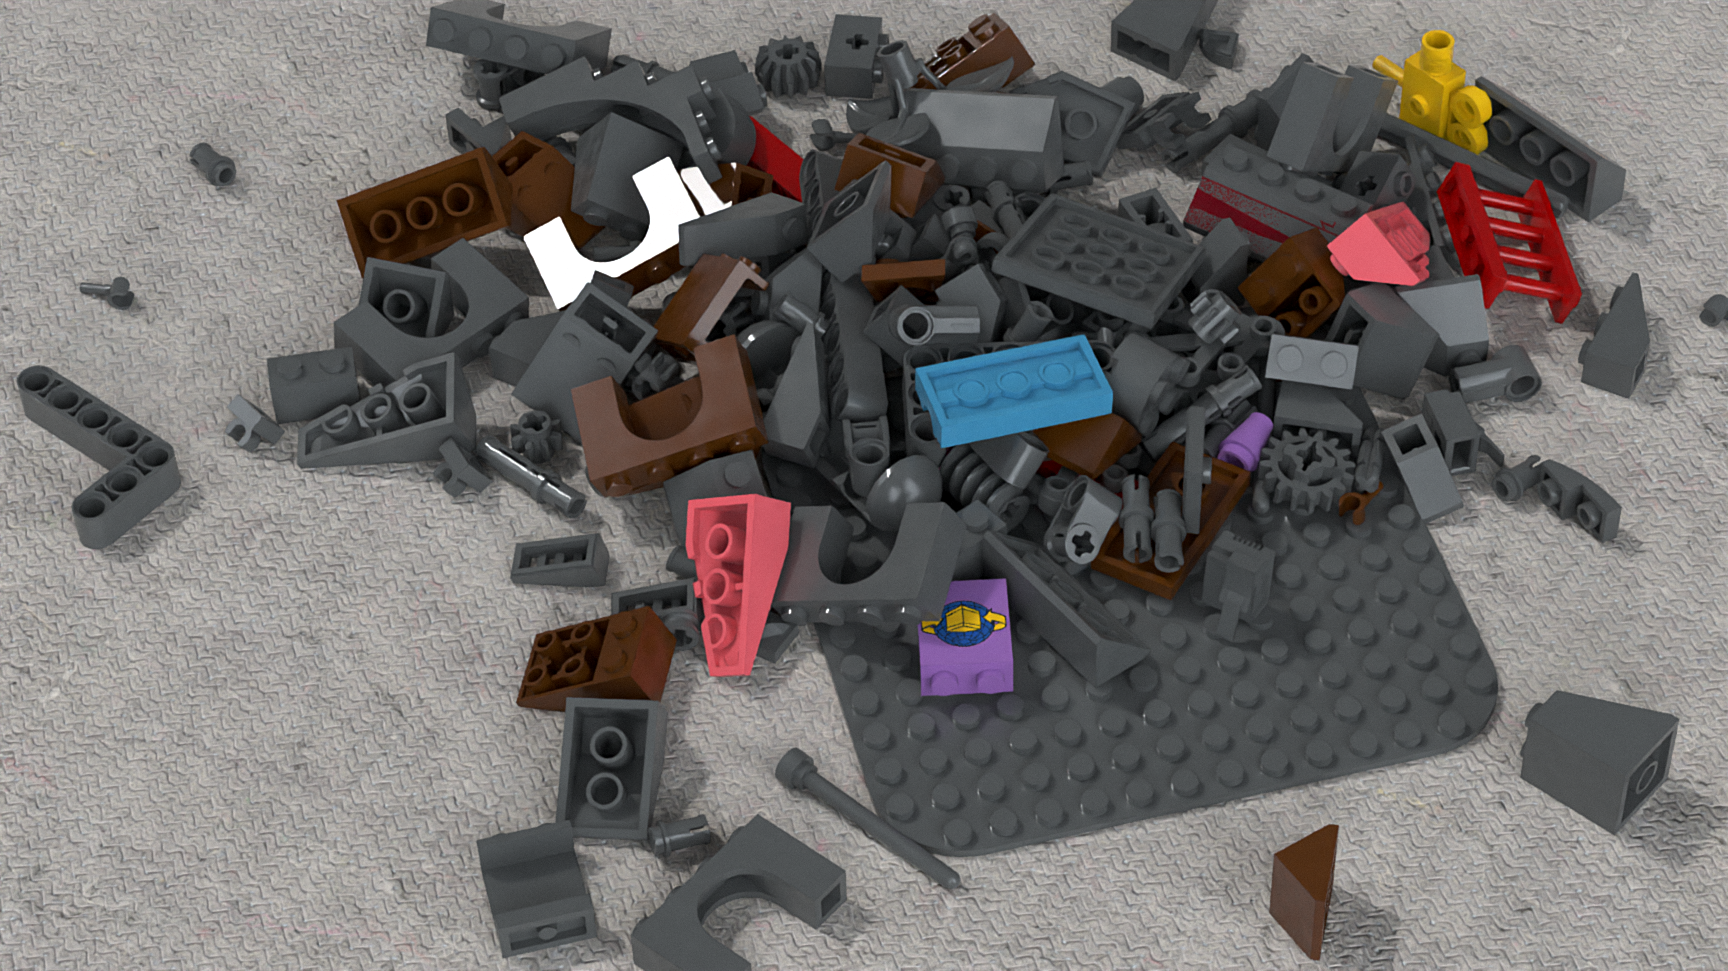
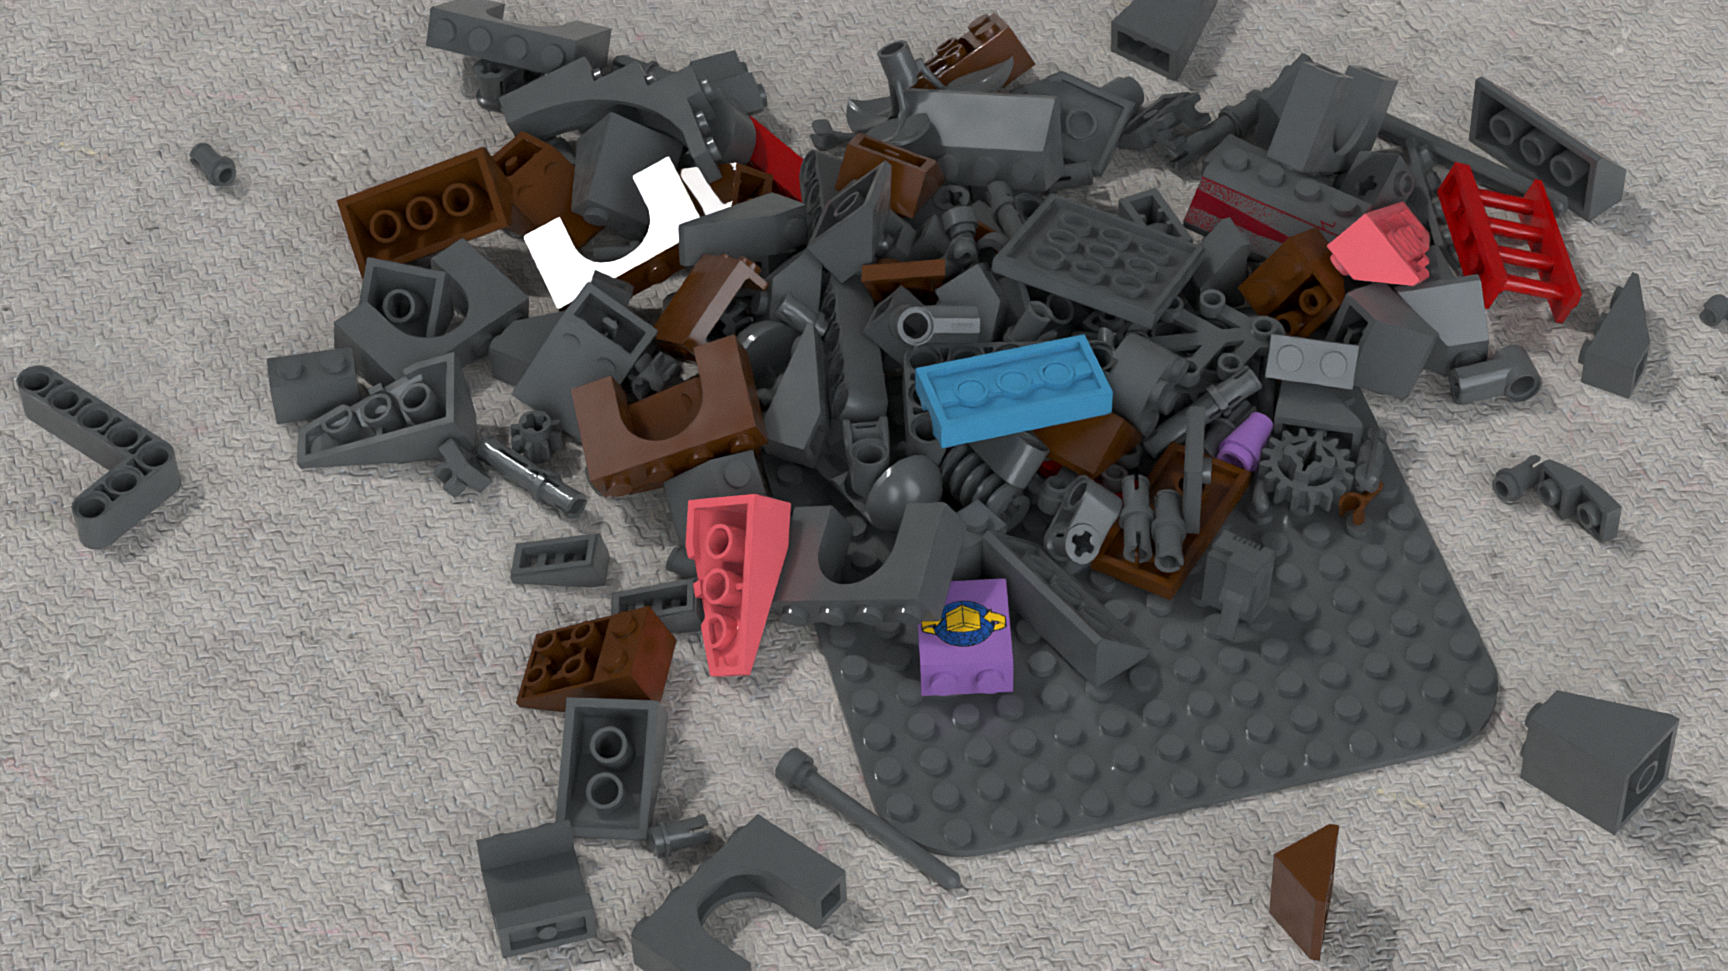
dark grey hand [80,277,135,310] -> none
dark grey tile [225,394,285,453] -> none
dark grey slope [445,108,512,156] -> none
dark grey bush [660,608,700,651] -> none
dark grey gear [754,35,822,99] -> none
dark grey tile [756,611,799,664] -> none
dark grey brick [824,14,889,99] -> none
dark grey gear [1188,291,1242,344] -> none
dark grey tile [1199,29,1239,69] -> none
yellow piece [1372,30,1492,155] -> none
dark grey slope [1381,413,1464,524] -> none
dark grey piece [1422,389,1505,476] -> none

